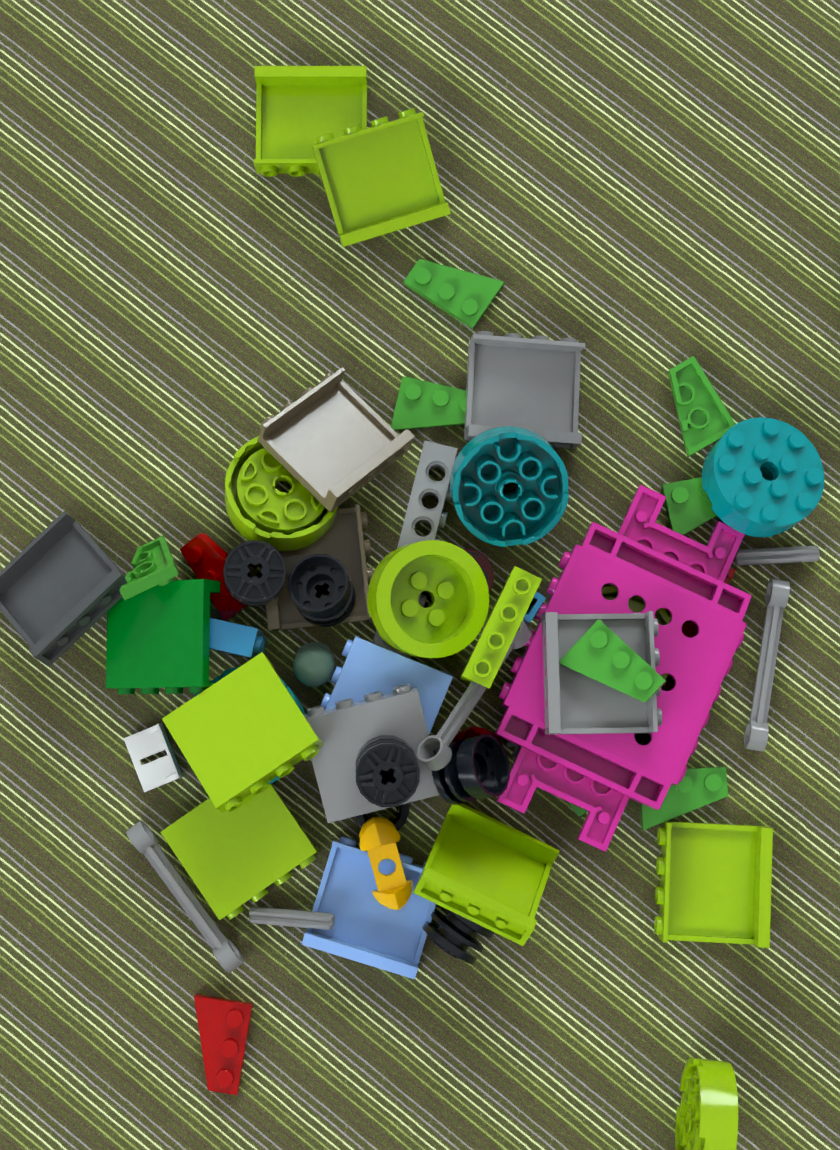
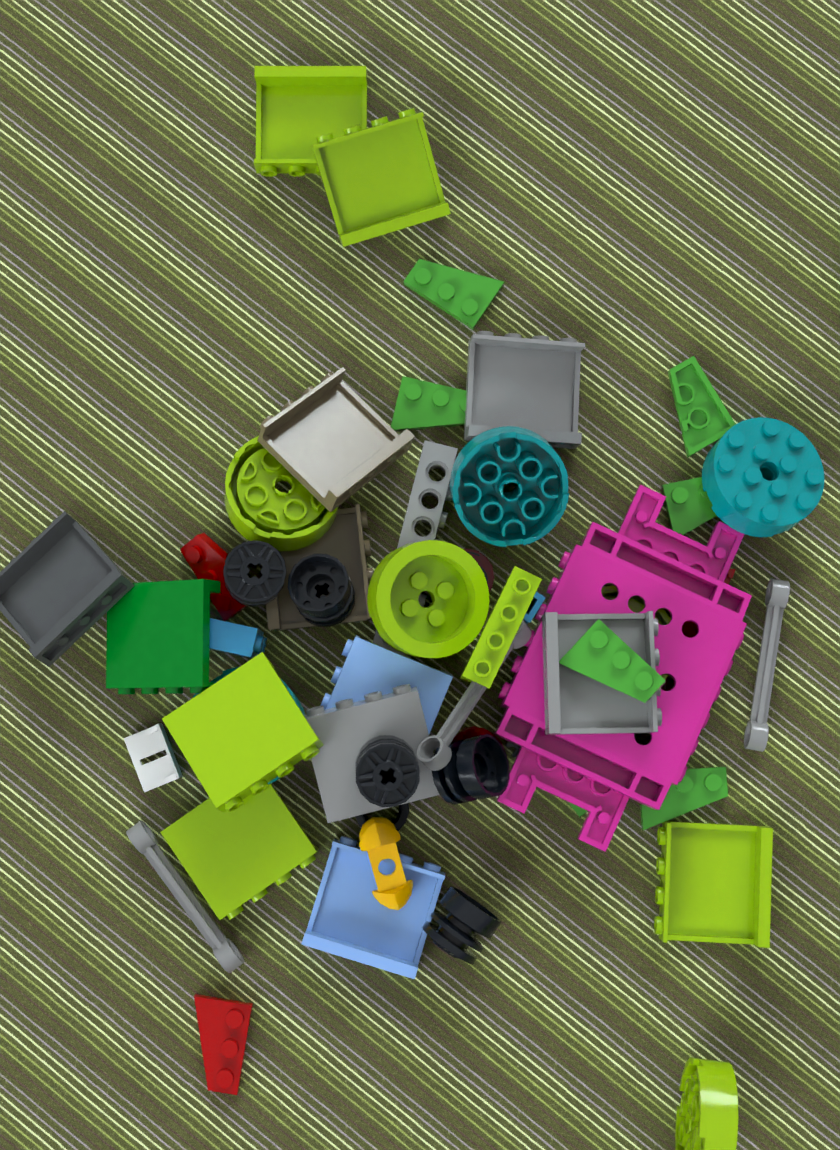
bright green wing [119,535,179,601] -> none
light grey axle [249,907,335,930] -> none
sand green helmet [293,642,336,687] -> none
lime panel [413,803,560,946] -> none
light grey axle [734,546,820,566] -> none

